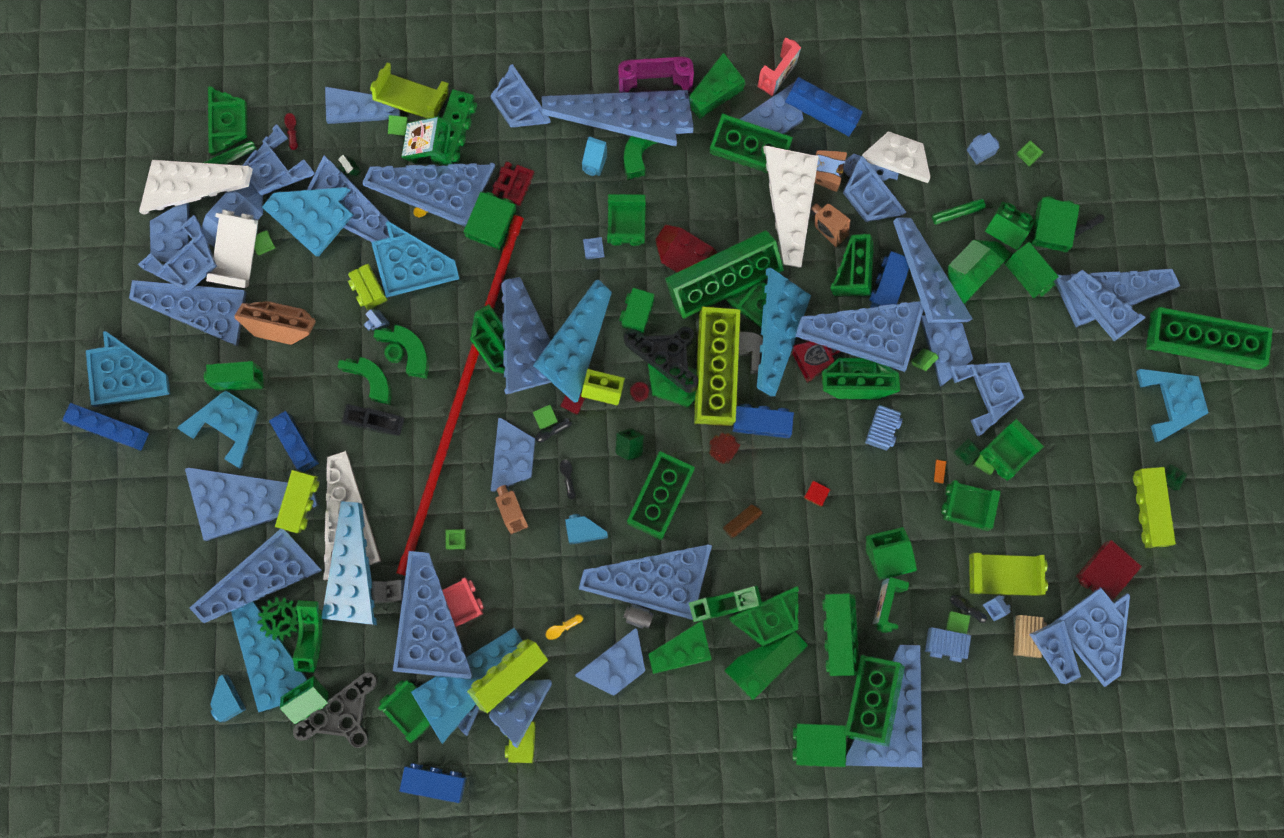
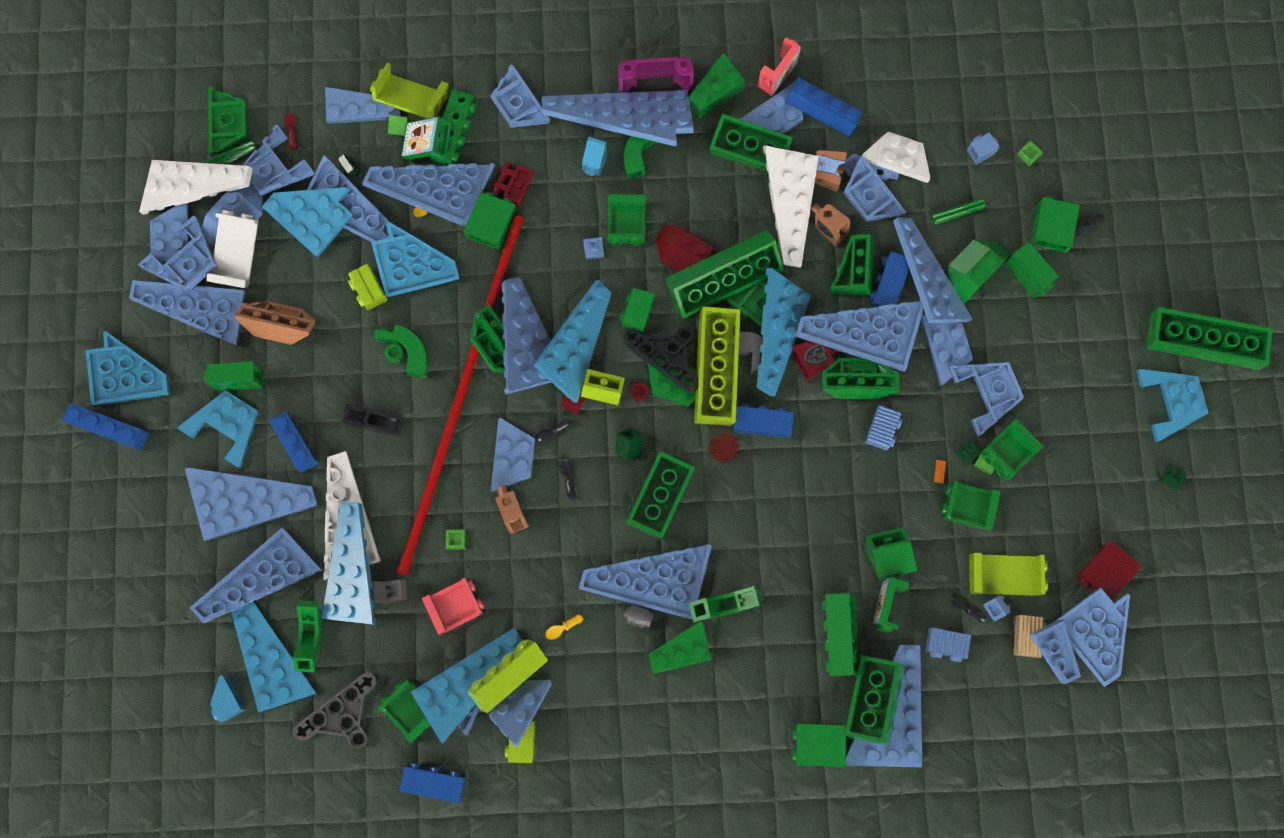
bright green tile [254,230,275,256] -> none
green gear [257,597,299,641] -> none
lime brick [275,470,319,533] -> none
brick [280,676,328,724] -> none
green arch [338,357,392,405] -> none
medium blue tile [364,309,390,331] -> none
medium blue wing [393,551,472,679] -> none
bright green tile [533,405,558,430] -> none
dark azure slope [565,514,608,545] -> none
medium blue wing [575,628,645,696] -> none
reddish brown slope [723,505,763,539] -> none
green wedge [724,632,808,700] -> none
green wing [729,586,799,647] -> none
red tile [804,481,830,507] -> none
bright green tile [911,348,938,371] -> none
bright green tile [946,611,970,634] -> none
green slope [985,202,1035,250] -> none
medium blue wing [1054,269,1180,327] -> none
medium blue wing [1066,270,1146,341] -> none
lime brick [1133,467,1176,548] -> none

